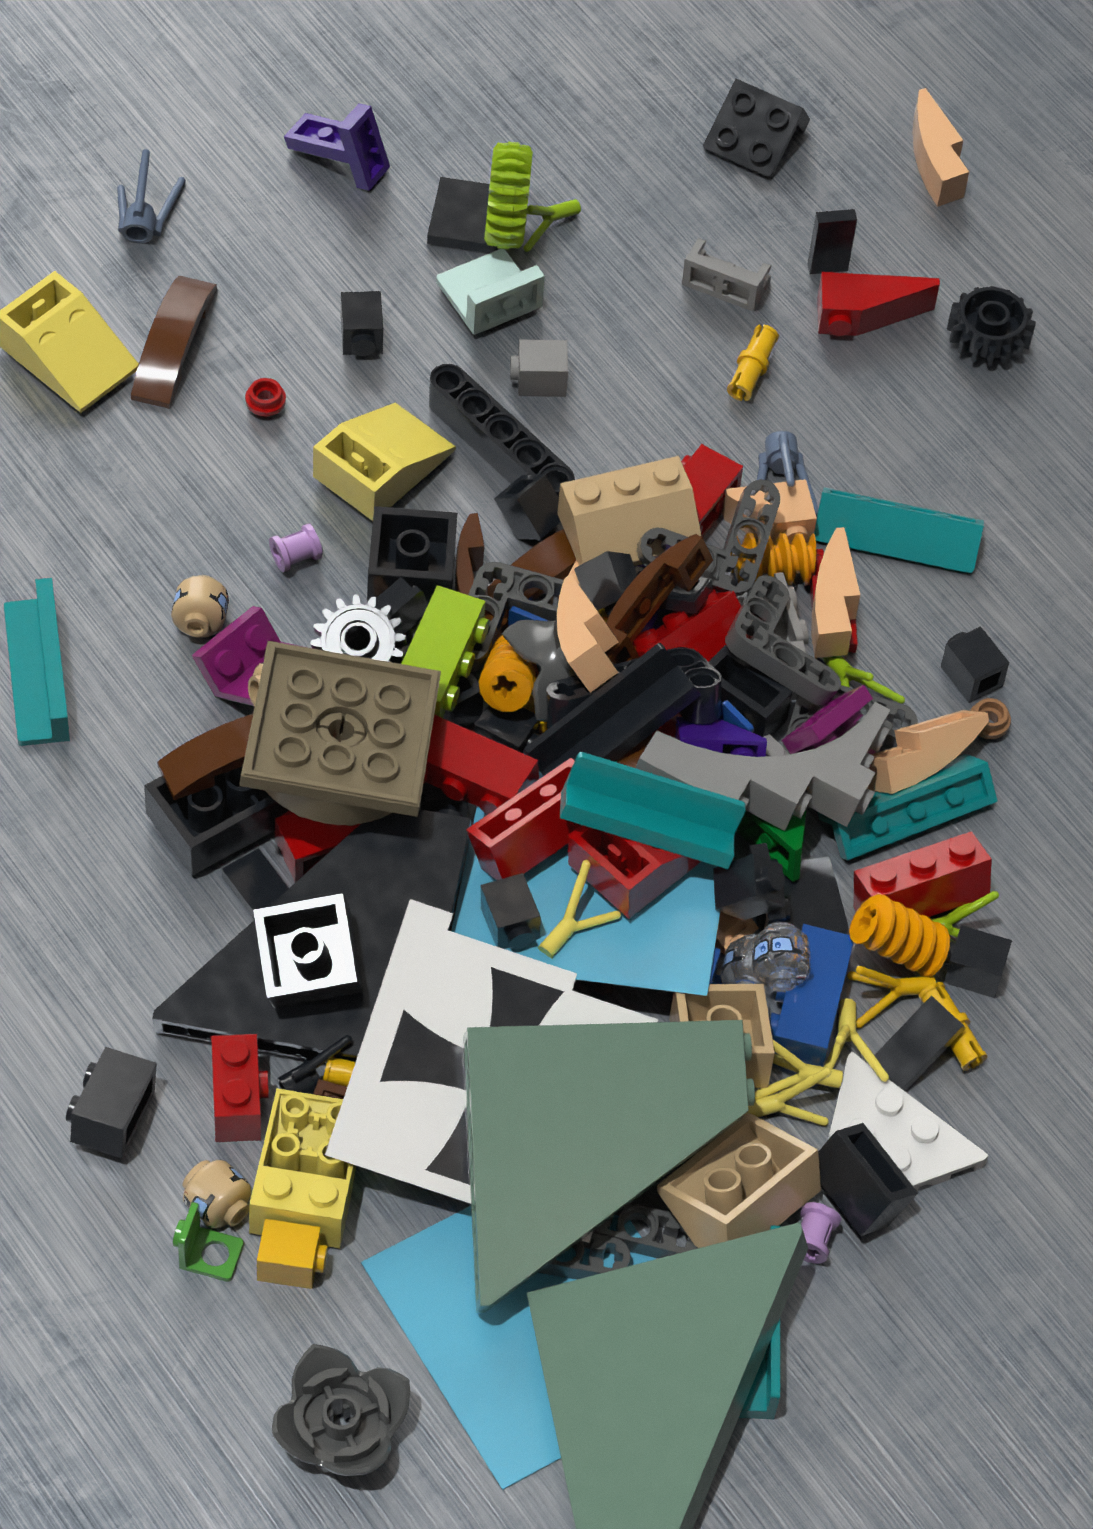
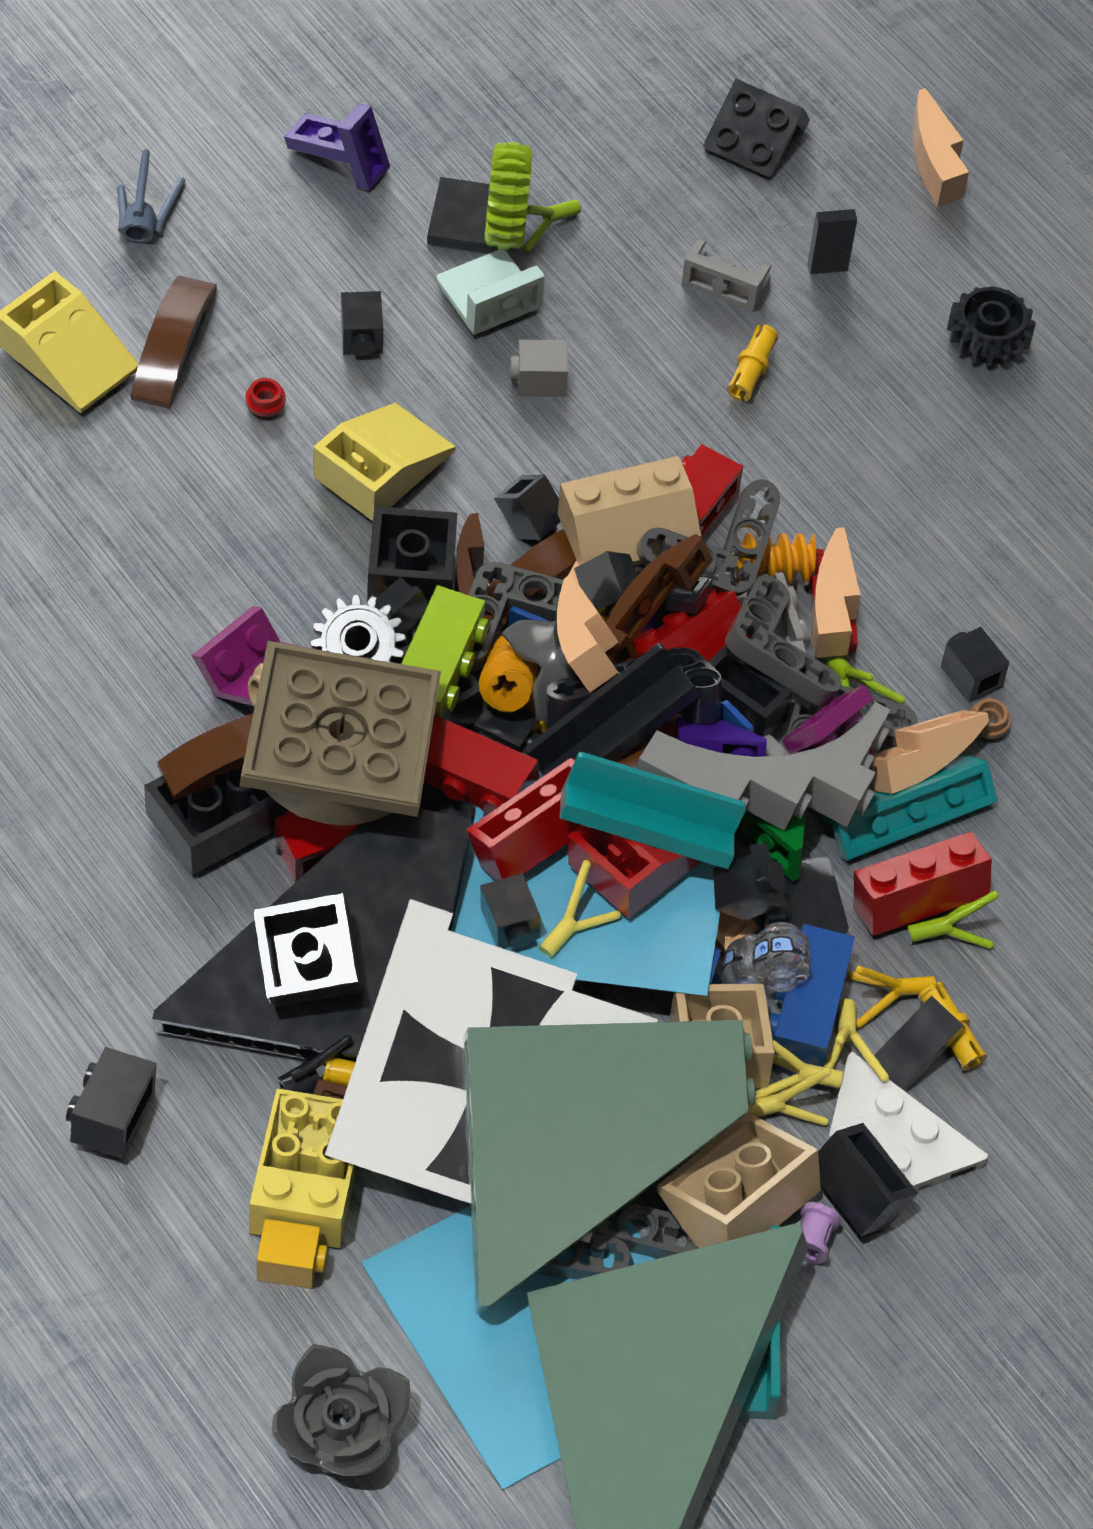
teal panel [4,578,70,746] -> none
tan head [171,575,229,638] -> none
bright green bracket [173,1202,244,1282] -> none
tan head [182,1160,251,1228] -> none
red brick [211,1034,269,1142] -> none
black tile [221,848,289,920] -> none
lavender bush [269,524,323,572] -> none
black beam [429,364,575,498] -> none
light nougat slope [722,479,817,545] -> none
sand blue plant [757,431,819,516] -> none
teal panel [814,487,984,573] -> none
red slope [817,272,940,336] -> none
light orange piece [849,894,950,977] -> none
black brick [943,925,1012,998] -> none

